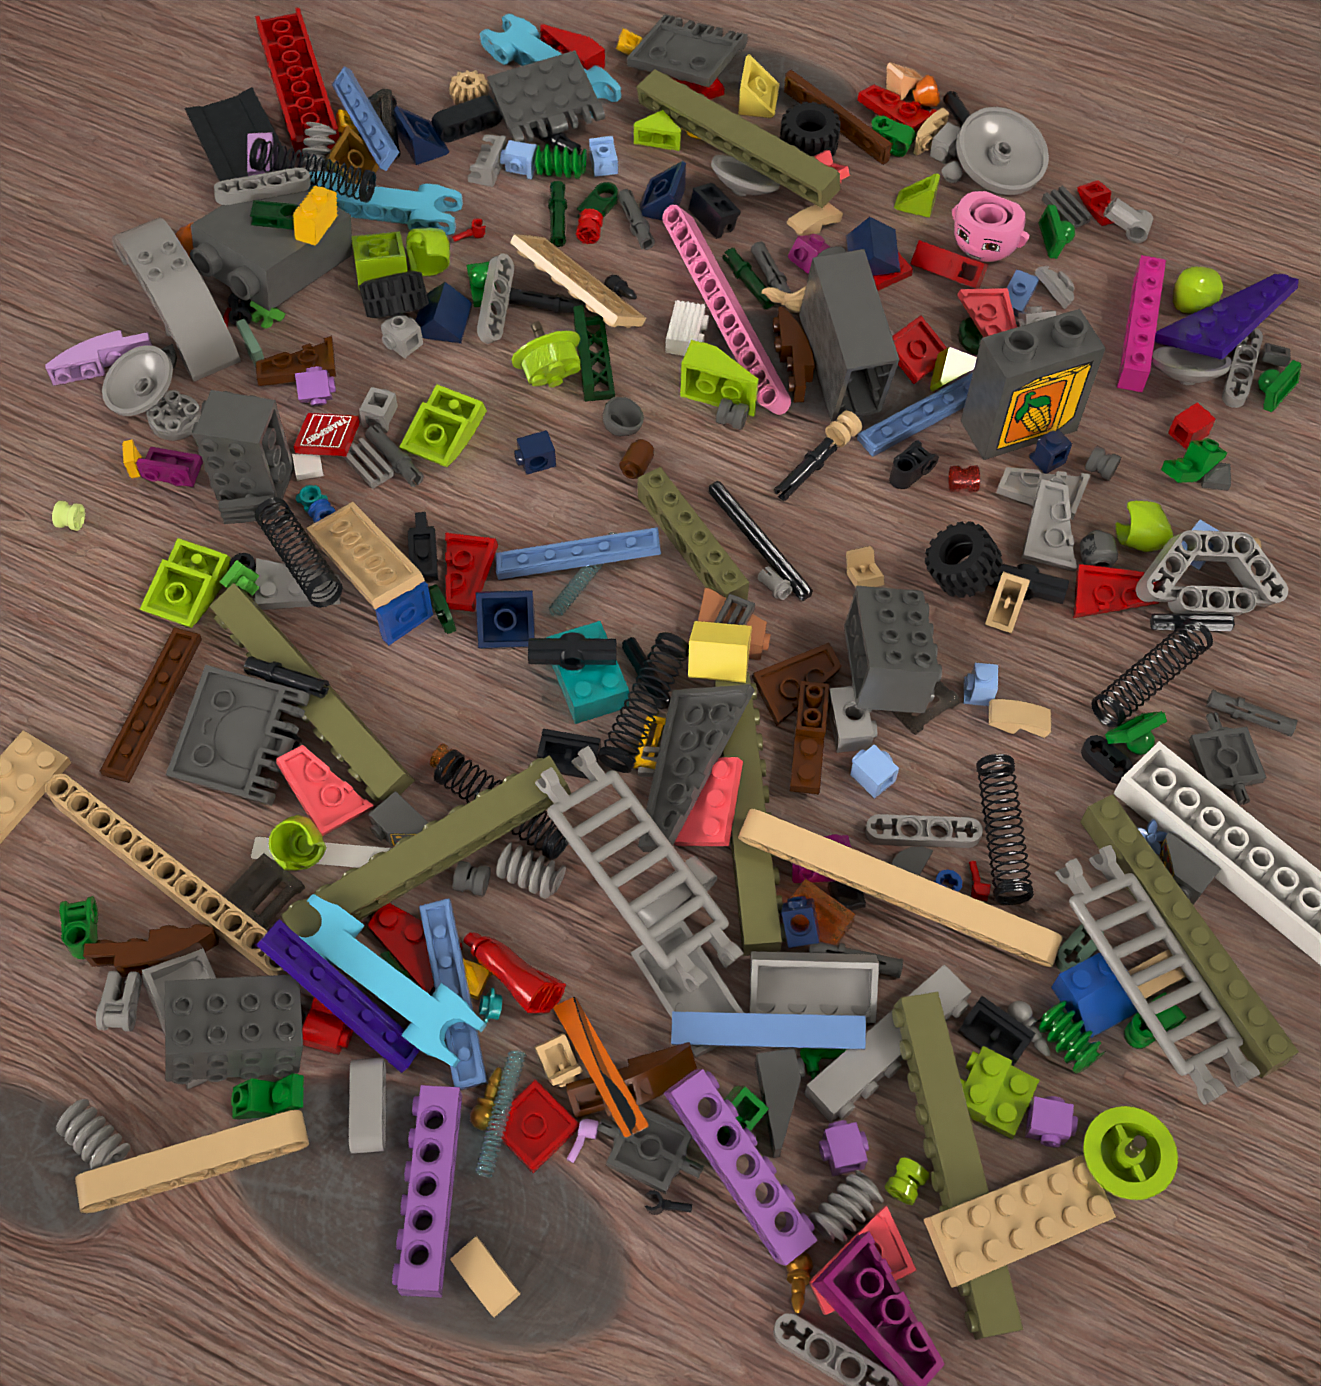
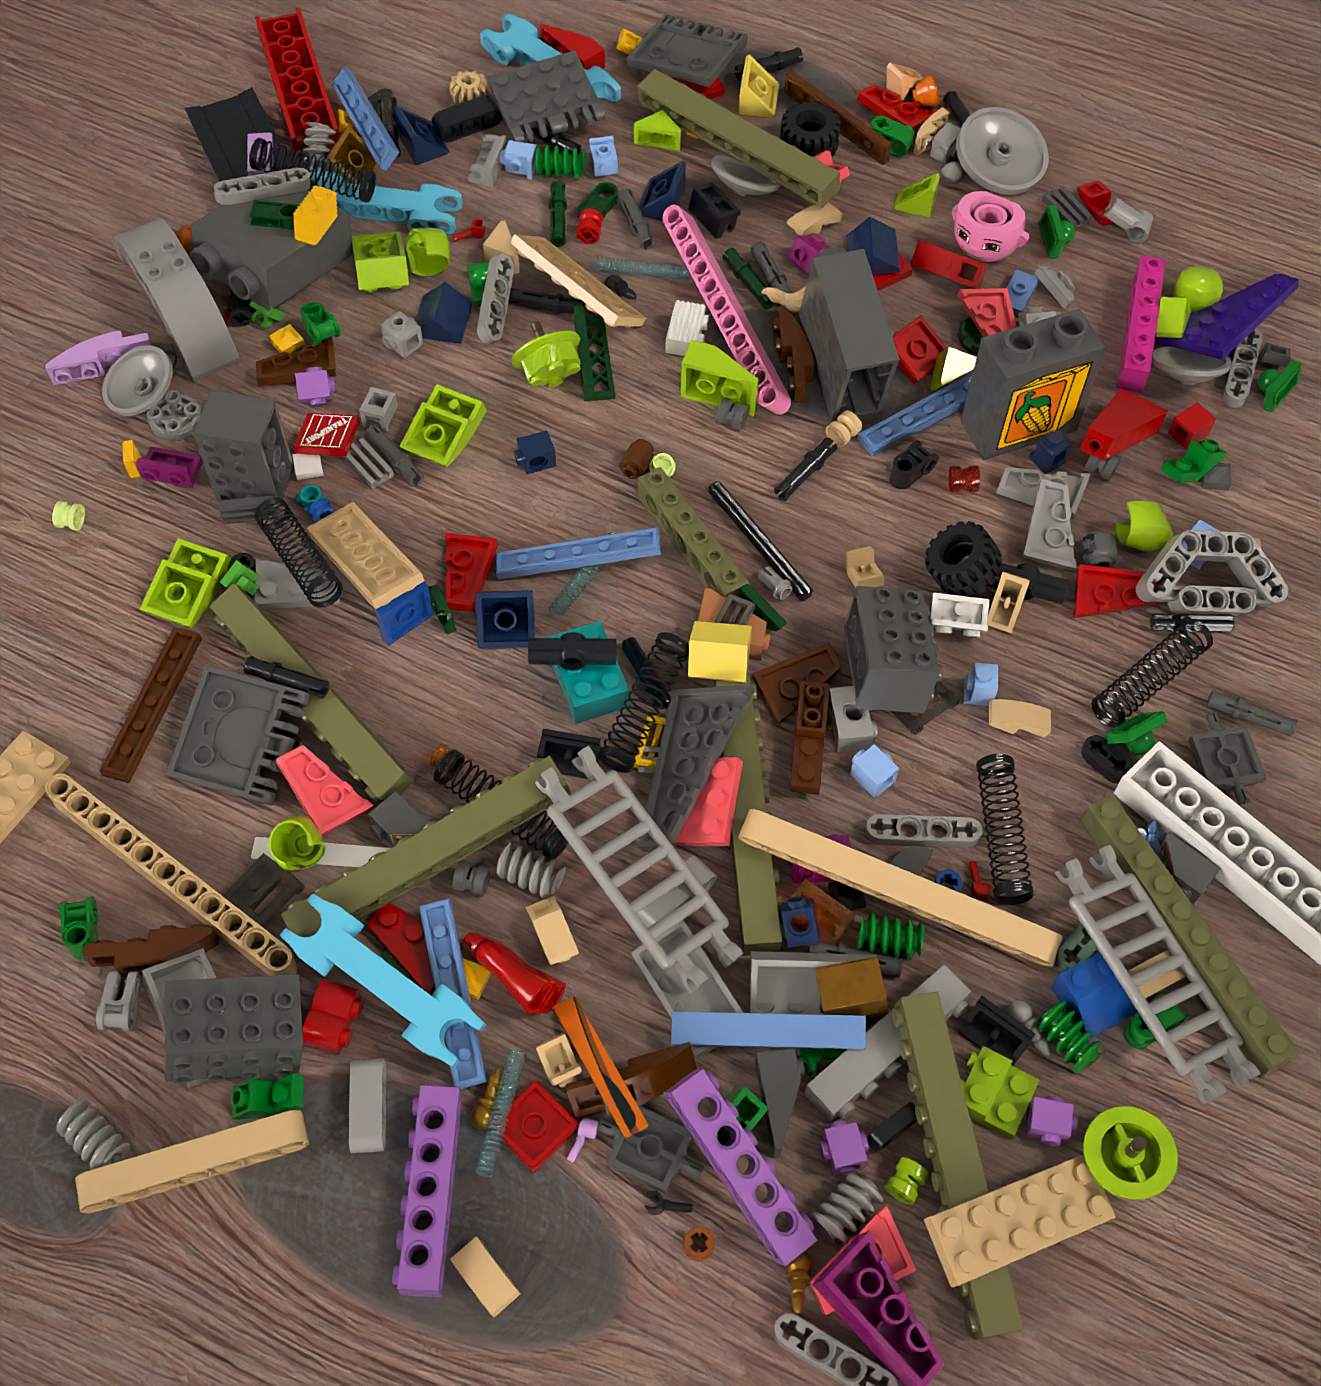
sand green tile [236,318,264,367] -> none
dark purple plate [256,919,420,1073] -> none
black tyre [359,271,429,318] -> none
black hinge [408,512,439,581] -> none
teal plate [479,988,502,1024] -> none
dark grey piece [603,397,644,437] -> none
none -> yellow tile [268,324,305,353]
none -> green piece [300,302,341,345]
none -> tan slope [483,220,520,274]
none -> tan slope [525,896,579,966]
none -> clear light blue piece [593,256,691,281]
none -> yellowish green plate [649,453,676,478]
none -> dark orange bush [684,1227,714,1261]
none -> black pin [734,47,803,81]
none -> dark green tile [740,584,787,632]
none -> pearl gold slope [815,956,888,1022]
none -> green piece [857,913,925,960]
none -> black beam [867,1101,917,1153]
none -> white bracket [929,593,990,637]
none -> red slope [1080,388,1169,461]
none -> lime slope [1156,297,1191,338]

